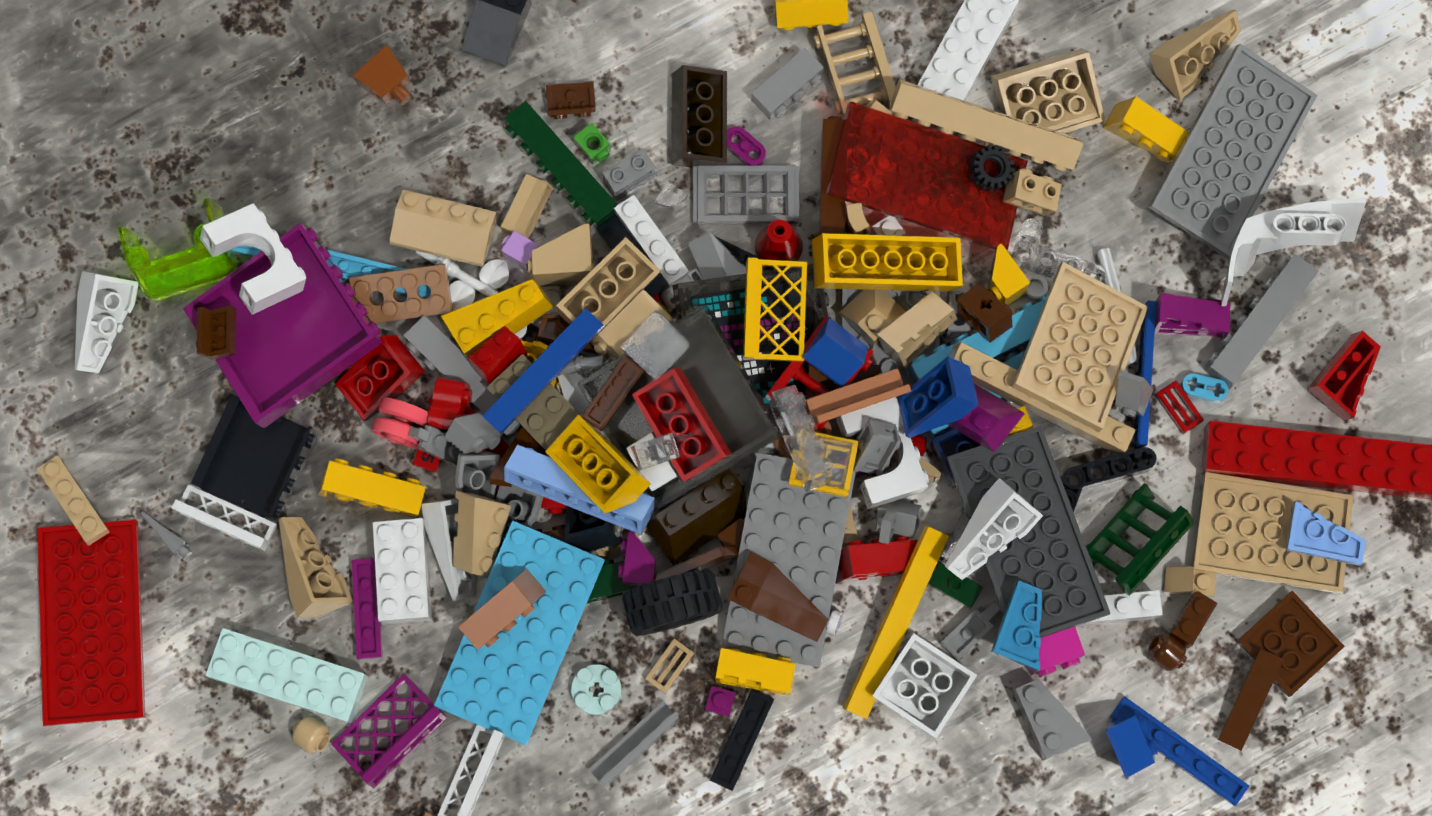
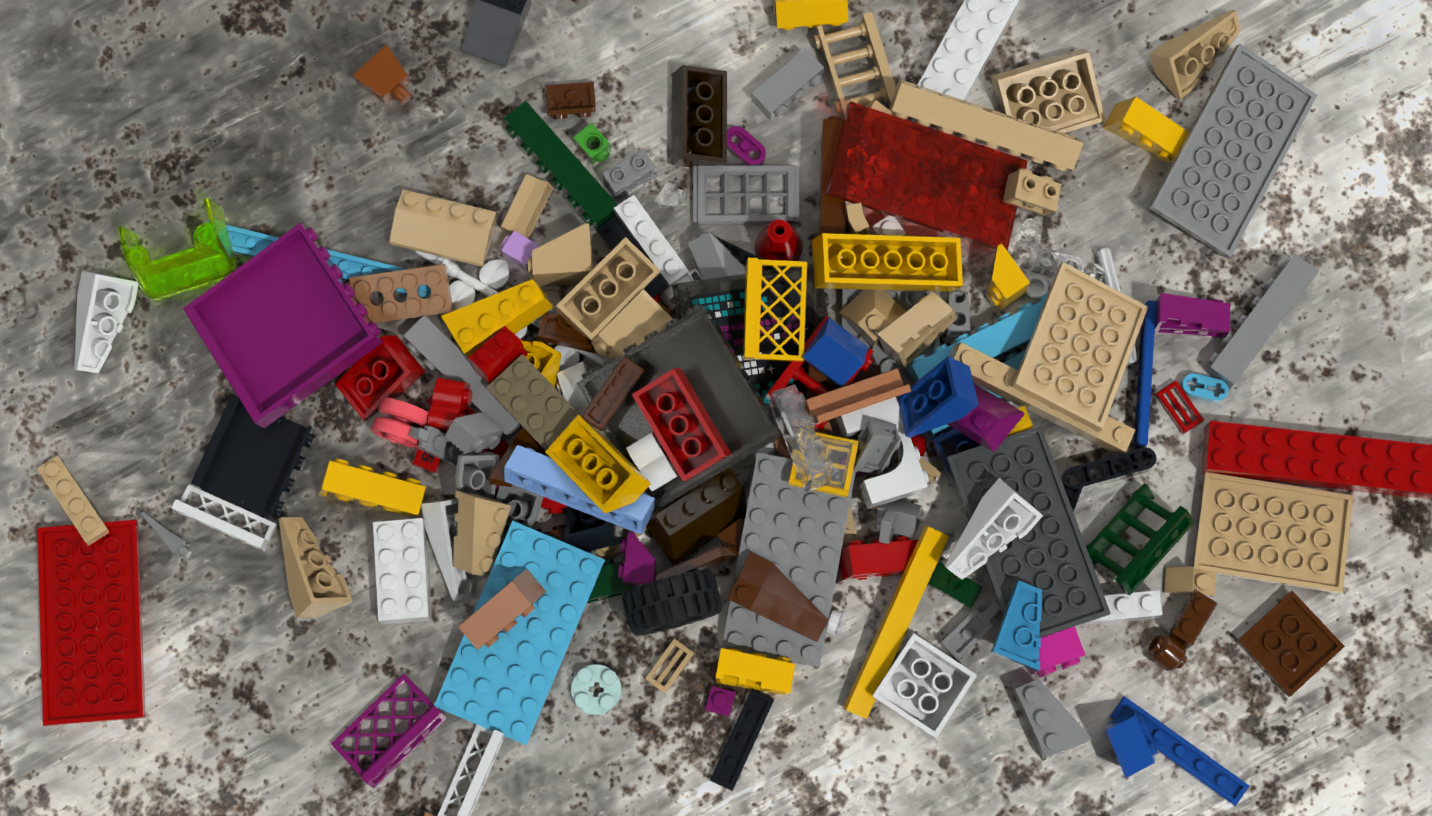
reddish brown bracket [196,305,236,360] -> none
white arch [200,203,306,315] -> none
light aqua brick [205,628,368,724] -> none
tan head [292,716,330,754] -> none
magenta plate [352,558,383,660] -> none
blue tile [483,308,605,434] -> none
light grey pin [558,355,607,376] -> none
light grey fence [588,701,679,789] -> none
clear plate [620,310,692,380] -> none
clear slope [631,433,680,471] -> none
reddish brown brick [957,283,1013,343] -> none
black tyre [967,145,1015,192] -> none
light grey slope [1115,371,1154,418] -> none
reddish brown tile [1218,649,1284,751] -> none
white beam [1221,198,1366,306] -> none
light blue wing [1286,501,1366,566] -> none
red wedge [1307,330,1381,421] -> none

